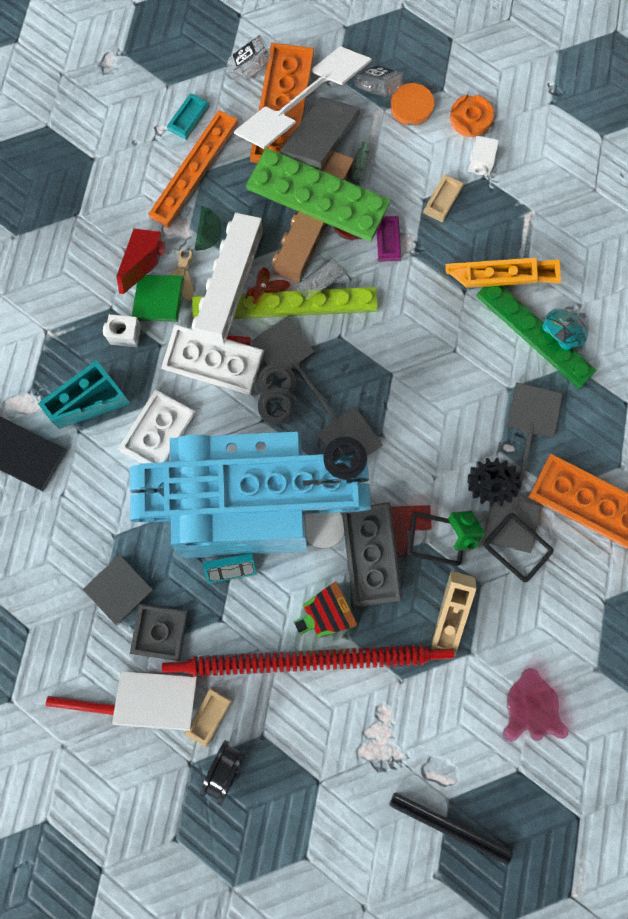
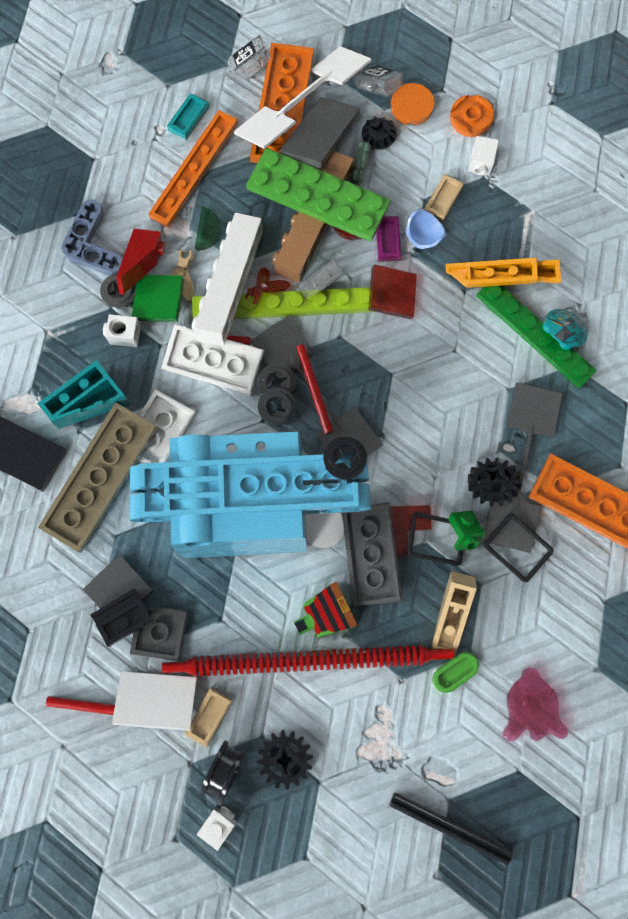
tile [203,553,257,584] -> none
none -> dark tan plate [38,402,158,553]
none -> sand blue beam [62,199,123,275]
none -> black plate [90,588,154,647]
none -> dark grey gear [100,273,136,309]
none -> white bracket [197,806,237,851]
none -> black gear [257,730,313,790]
none -> red bar [296,344,334,435]
none -> black gear [362,116,397,150]
none -> clear red tile [368,264,417,319]
none -> light blue helmet [406,208,446,249]
none -> bright green tile [432,652,479,693]

